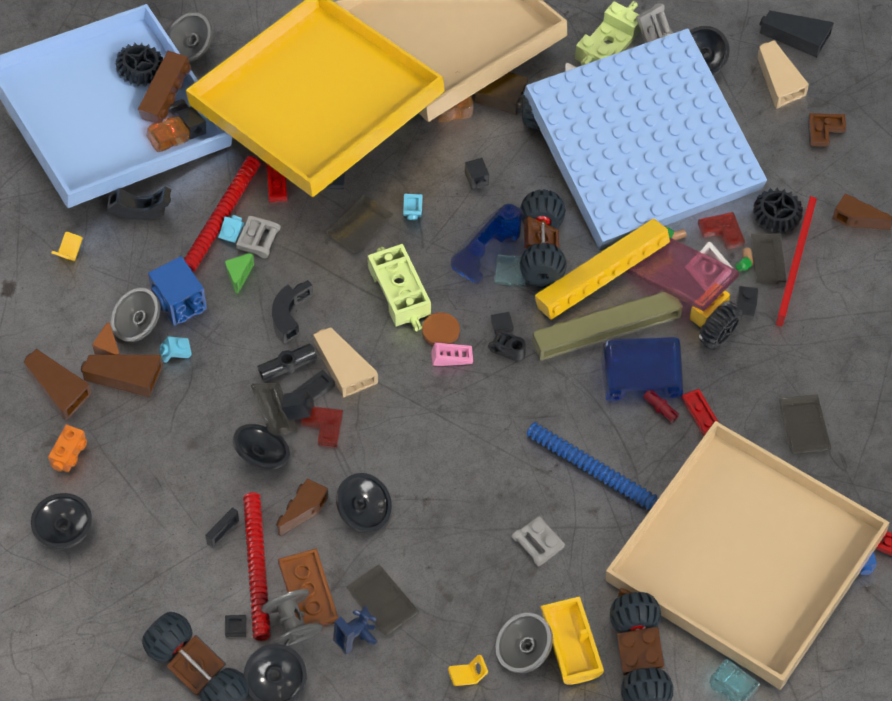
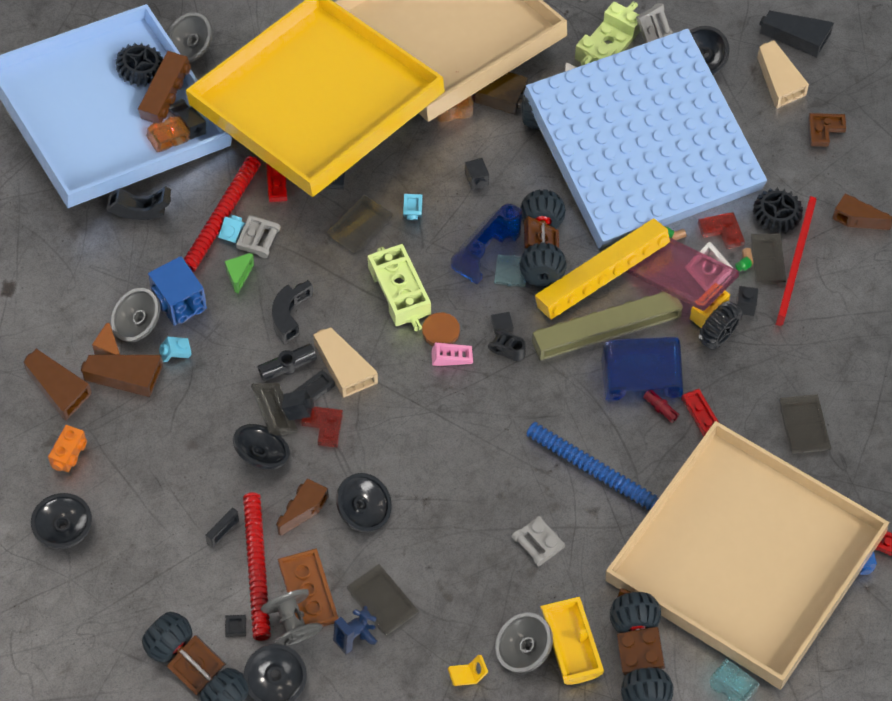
yellow bracket [51,232,83,261] -> none

